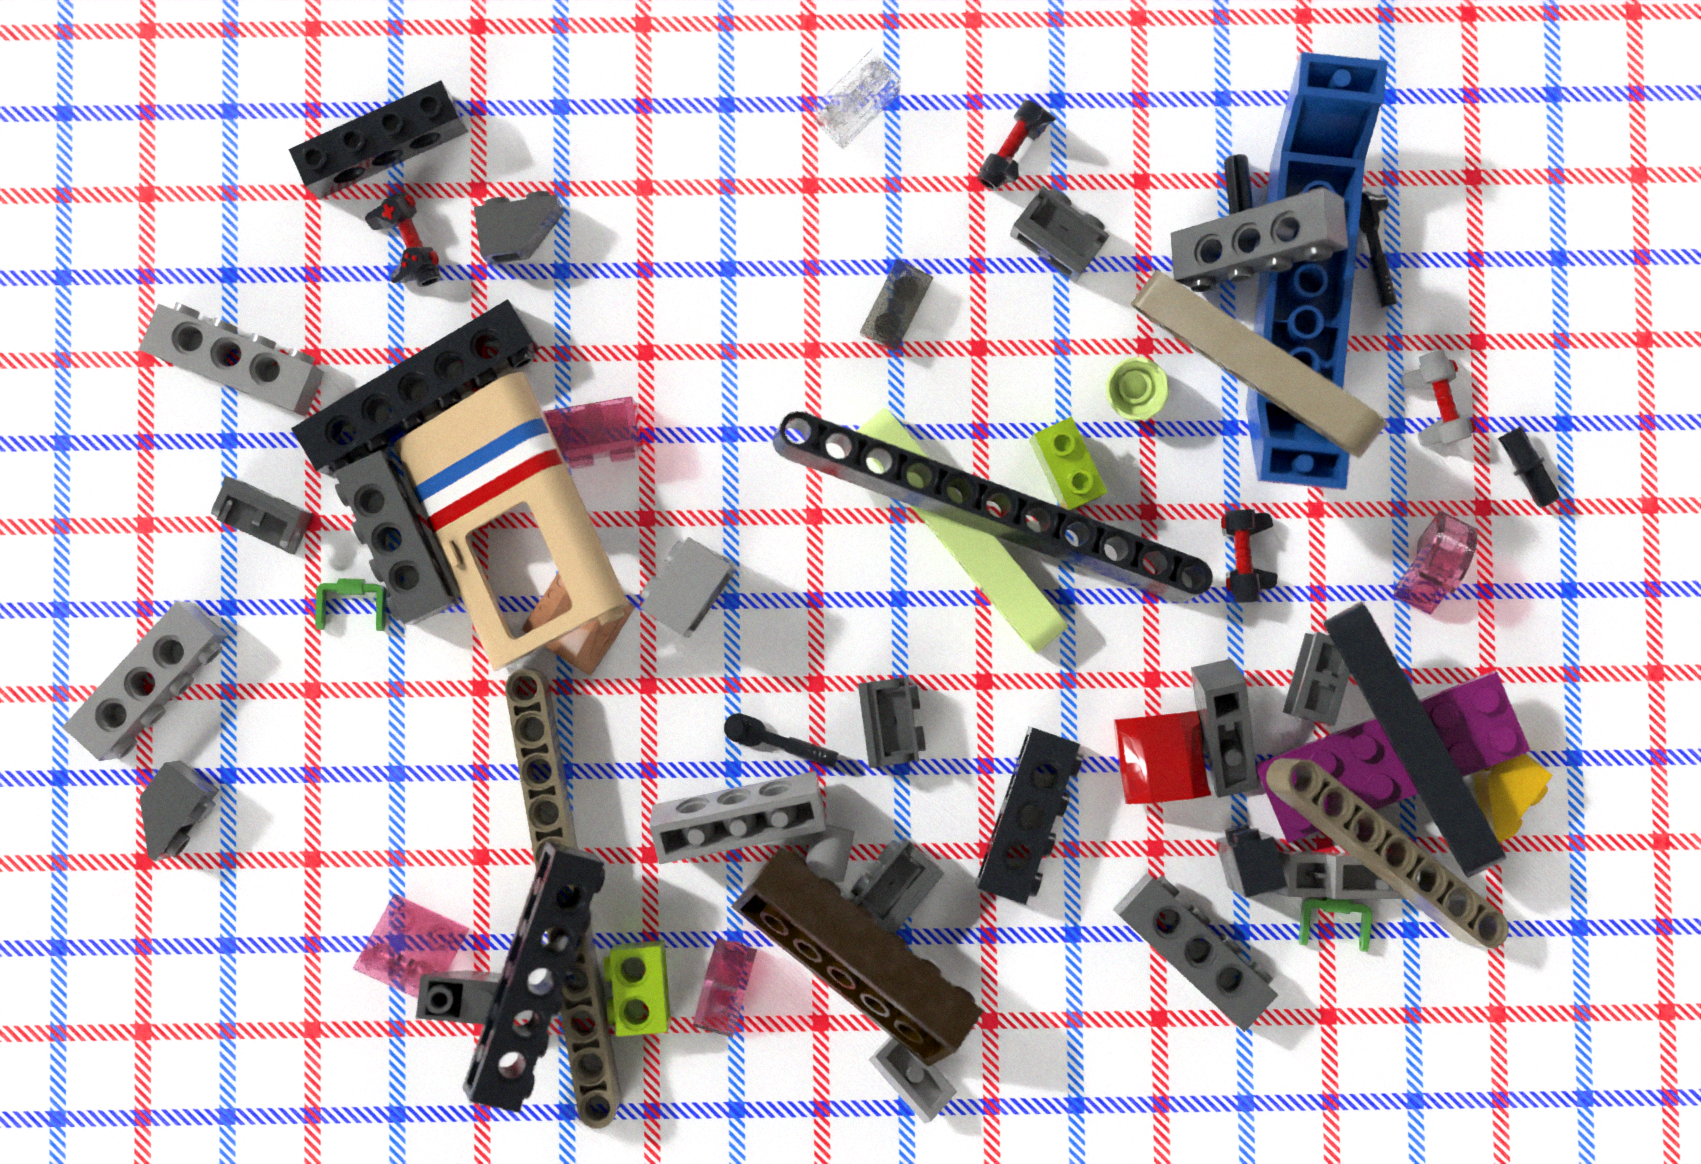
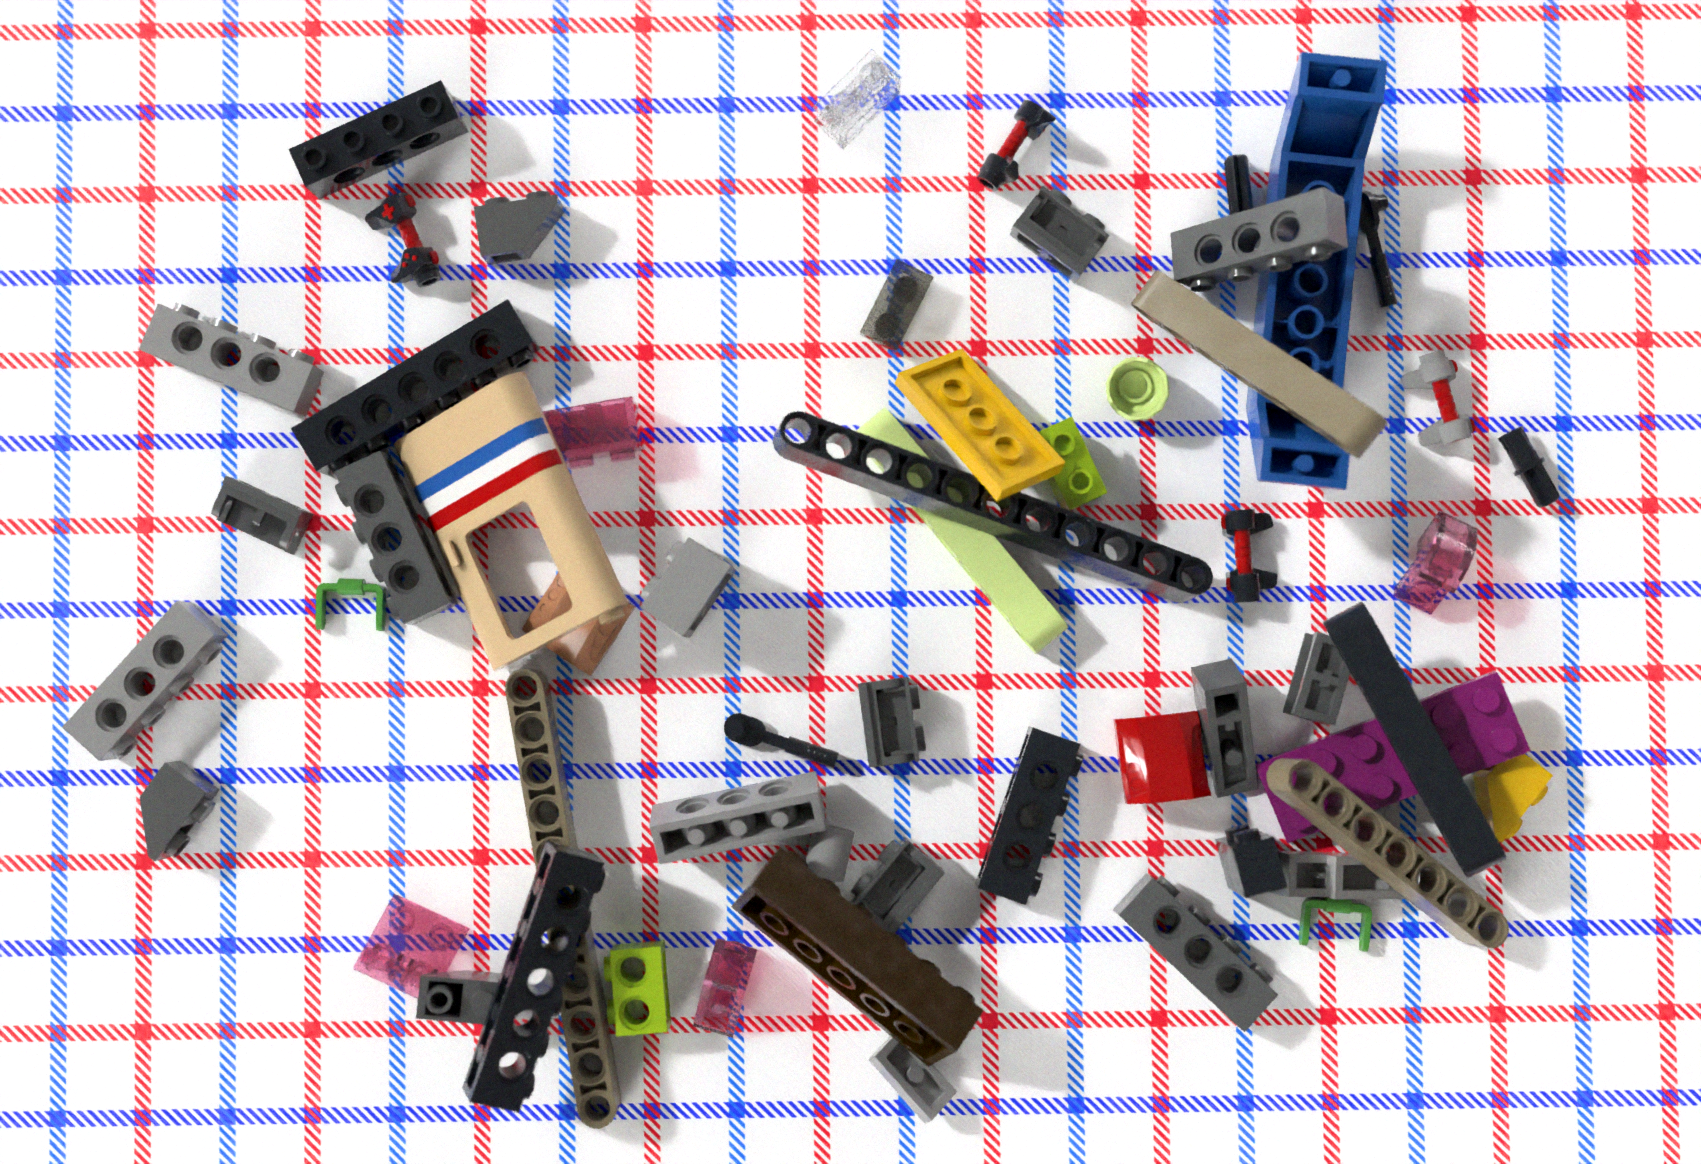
none -> yellow plate [895,348,1065,501]

